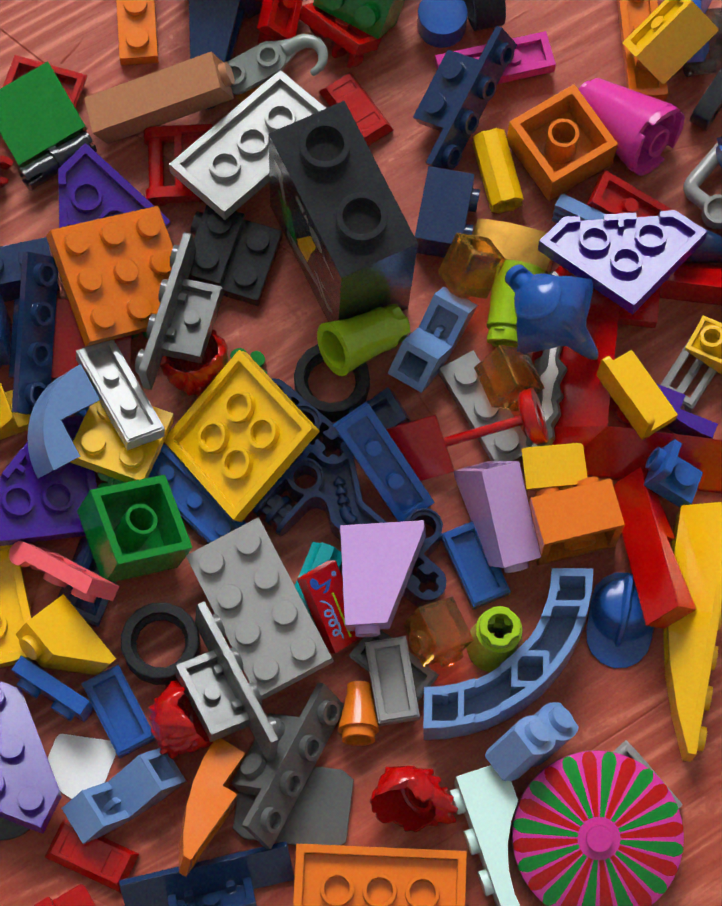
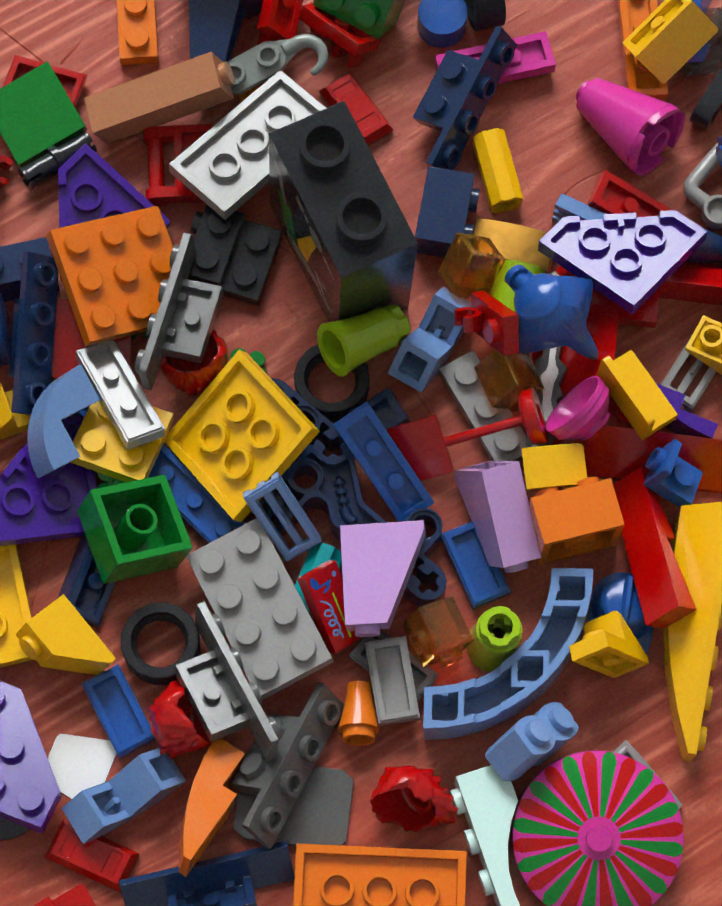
coral plate [9,541,119,603] -> none
blue plate [12,656,94,723] -> none
orange brick [507,84,618,201] -> none
none -> medium blue tile [243,472,322,562]
none -> red plate [454,291,519,356]
none -> dark pink piece [545,376,610,441]
none -> yellow slope [569,611,649,678]

